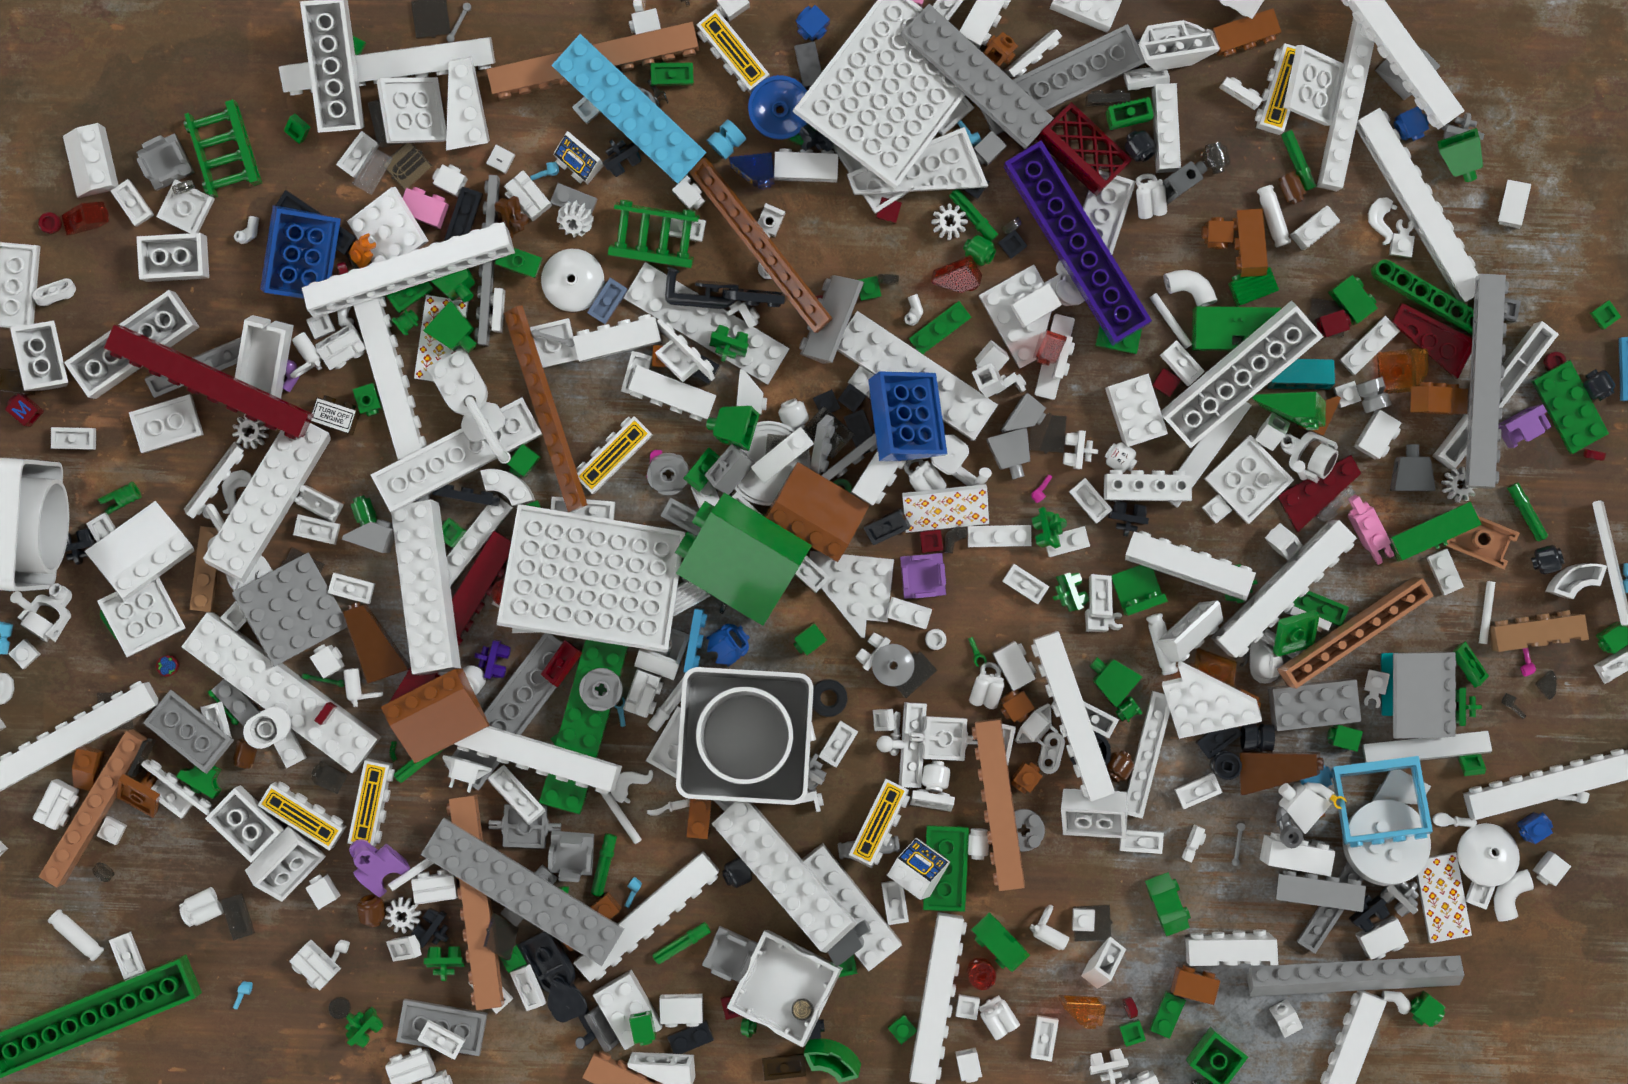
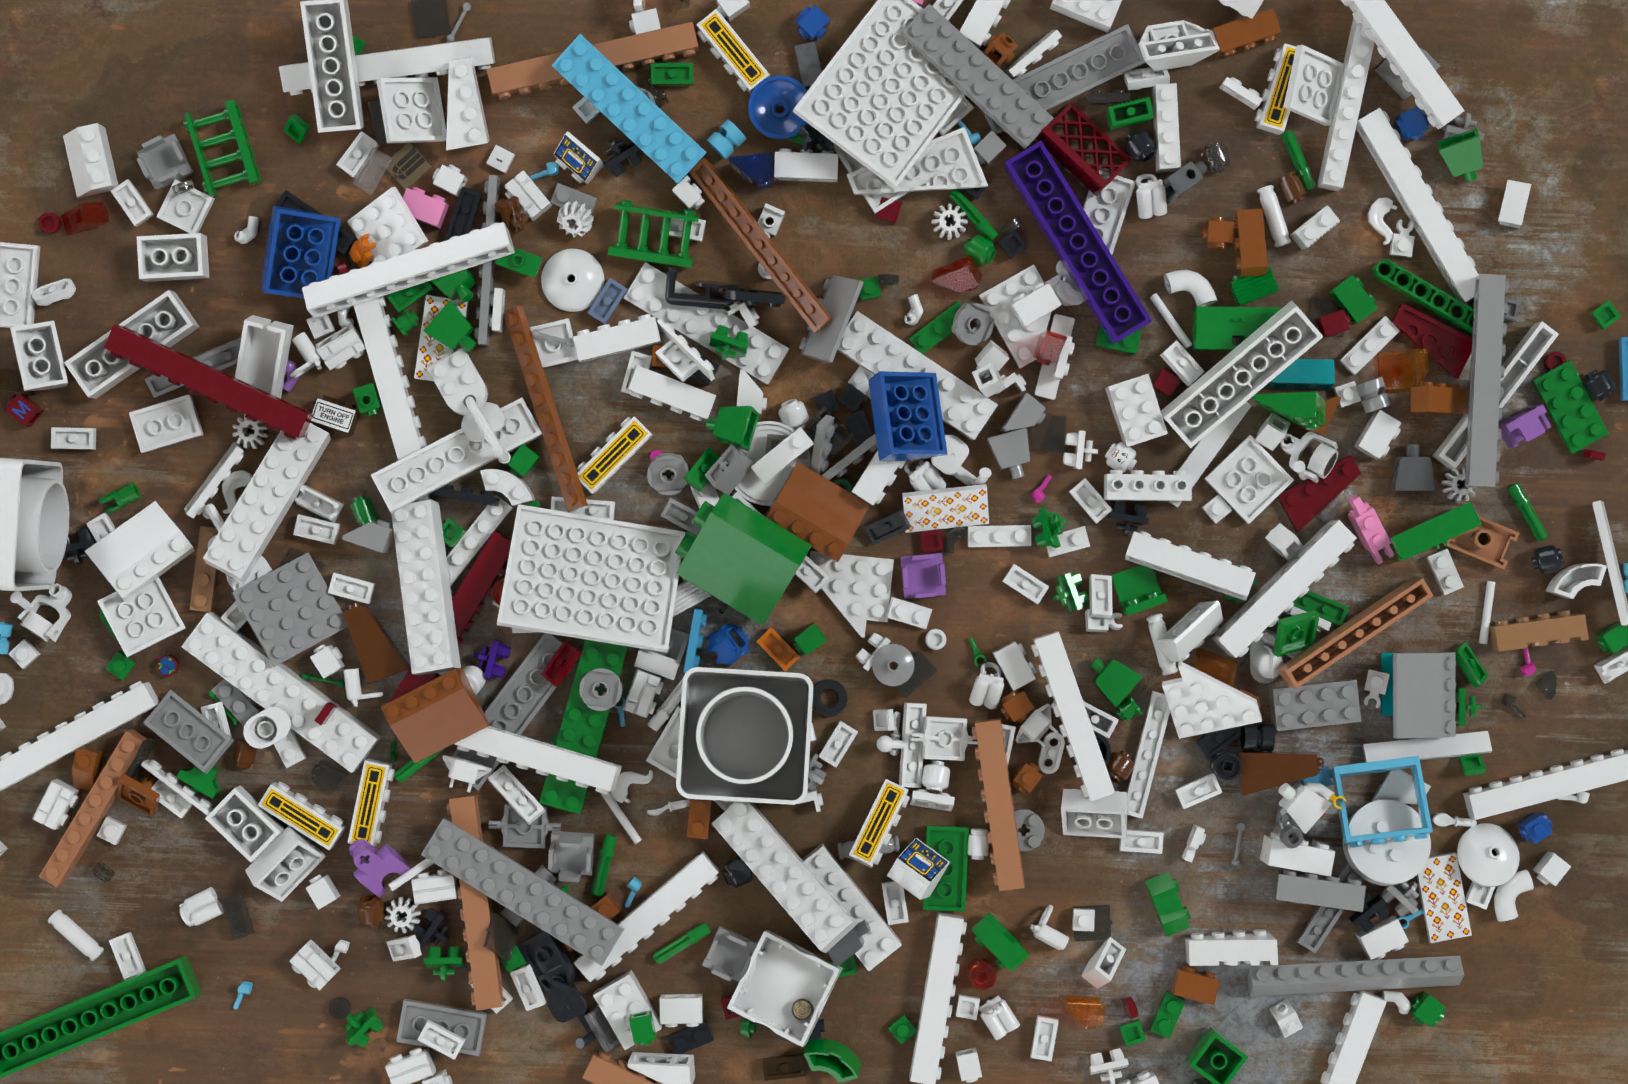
green brick [1327,724,1363,752] -> none
none -> green plate [105,651,137,681]
none -> orange plate [756,627,800,672]
none -> light grey plate [952,302,994,345]
none -> medium azure hand [1396,908,1424,929]

